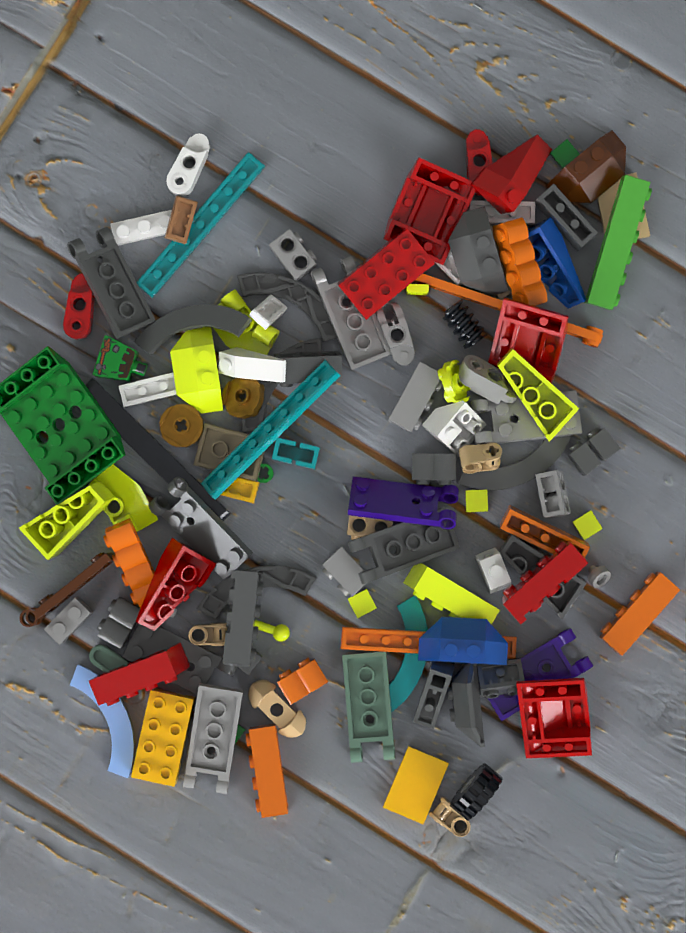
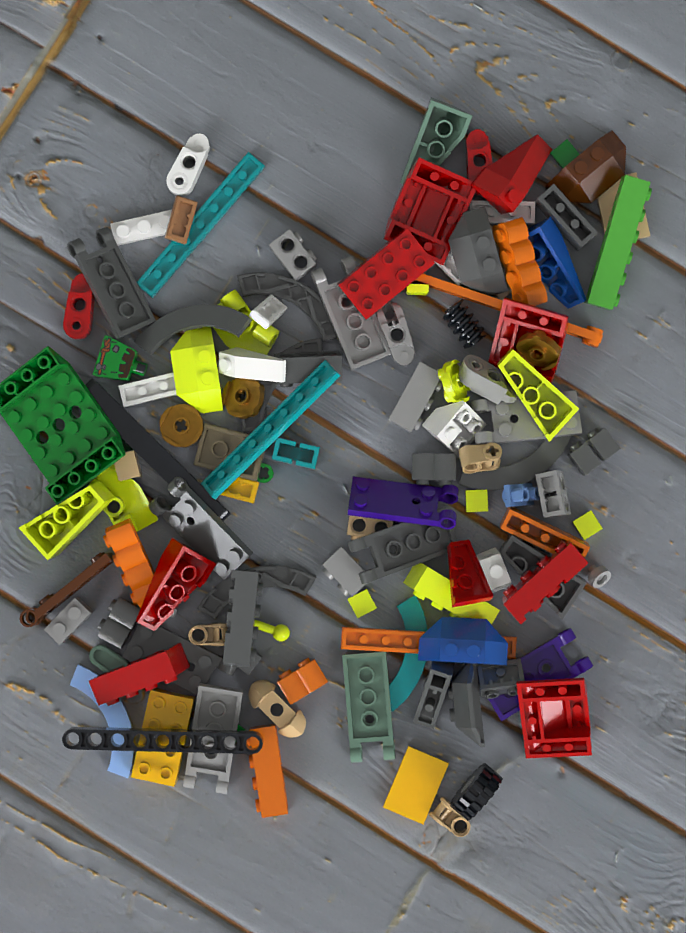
orange brick [600,572,680,656] -> none
none -> black beam [62,727,264,754]
none -> tan panel [114,450,142,481]
none -> sand green wedge [400,97,473,184]
none -> red wing [447,539,494,608]
none -> medium blue hips [502,483,540,507]
none -> pearl gold plate [516,330,562,370]

